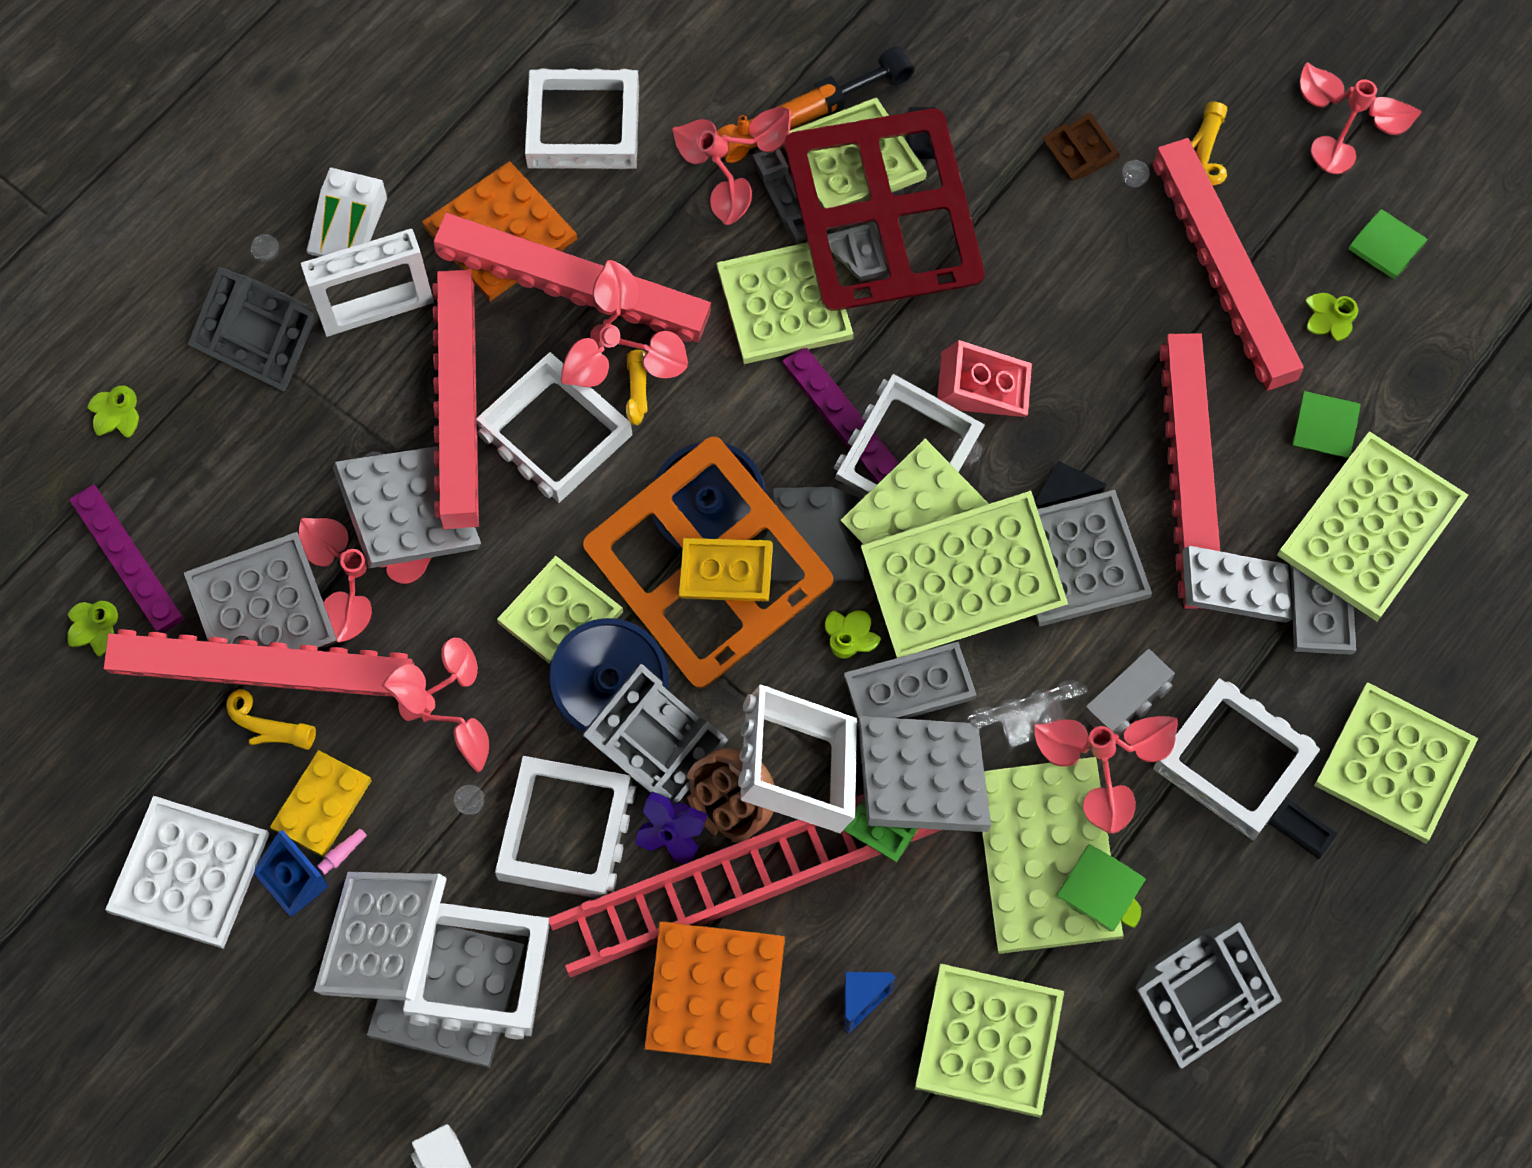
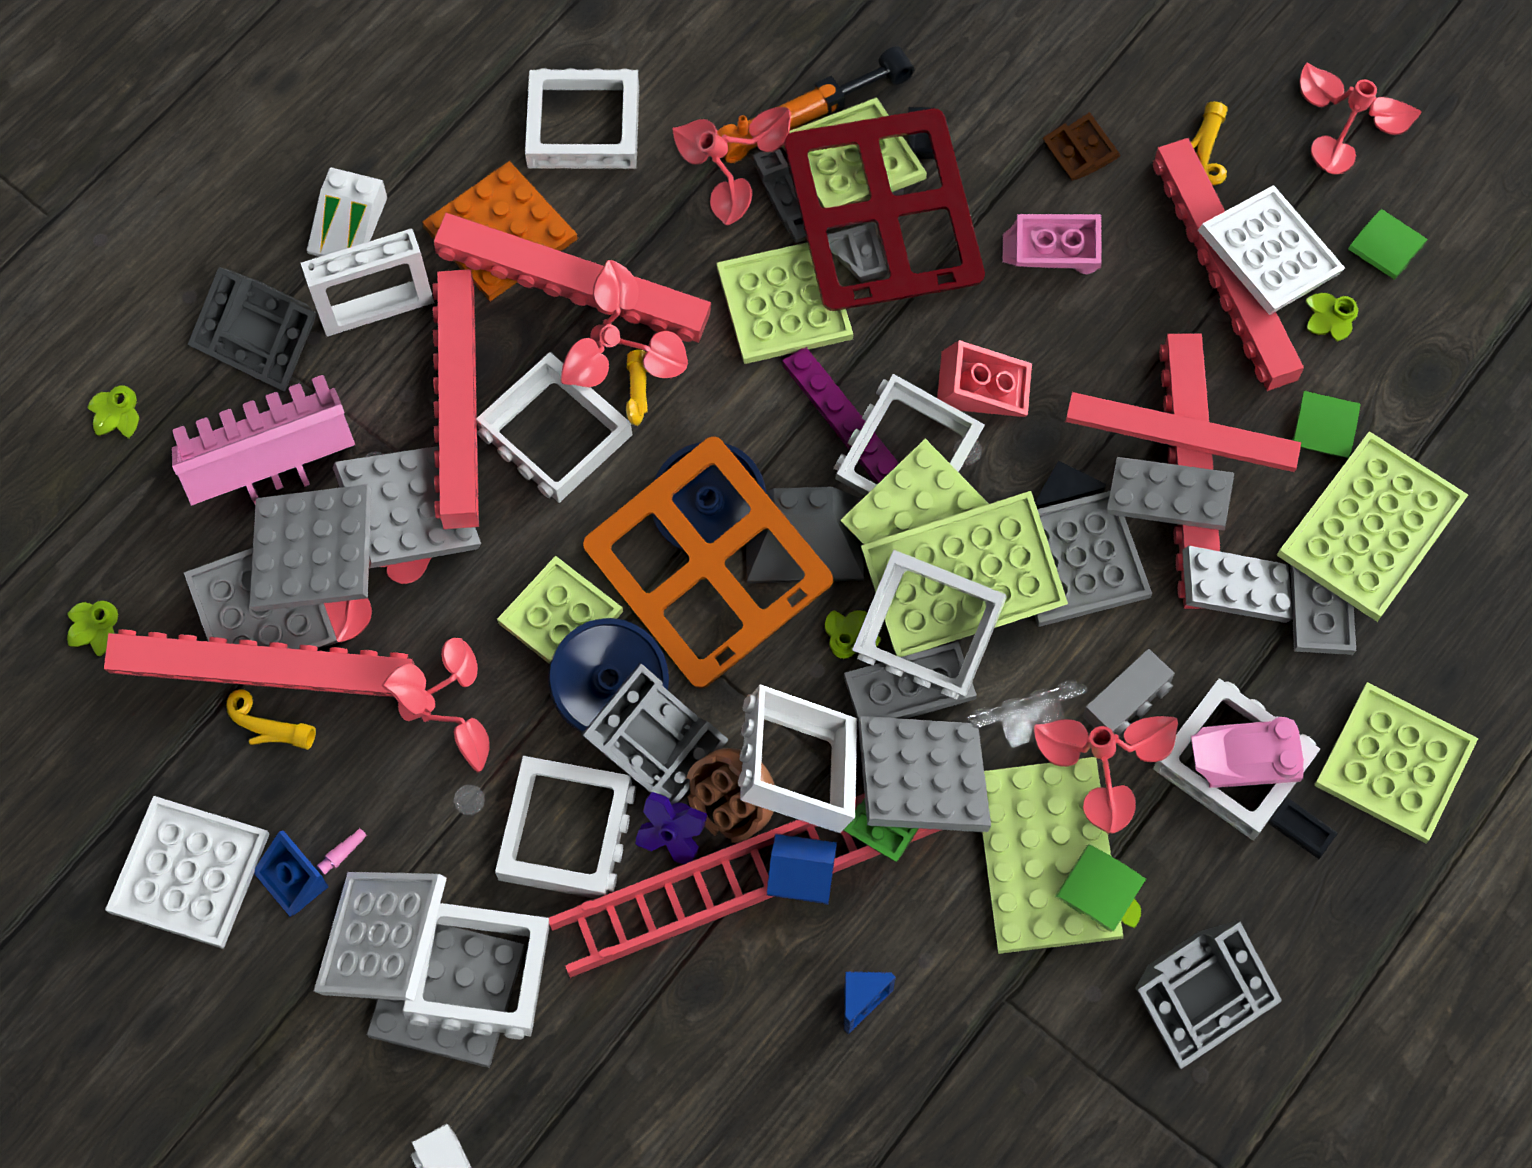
magenta plate [69,484,184,633] -> none
clear plate [251,234,280,261] -> none
yellow plate [270,750,372,858] -> none
orange plate [645,922,785,1064] -> none
yellow plate [679,538,773,601] -> none
yellowish green plate [915,964,1064,1118] -> none
clear plate [1122,160,1150,187] -> none
none -> bright pink piece [172,375,355,506]
none -> light grey plate [250,484,372,612]
none -> blue slope [767,834,837,904]
none -> white piece [852,550,1007,700]
none -> bright pink slope [1002,214,1101,274]
none -> coral tile [1066,392,1301,472]
none -> light grey plate [1107,457,1234,531]
none -> bright pink slope [1191,717,1303,788]
none -> white plate [1198,185,1345,315]

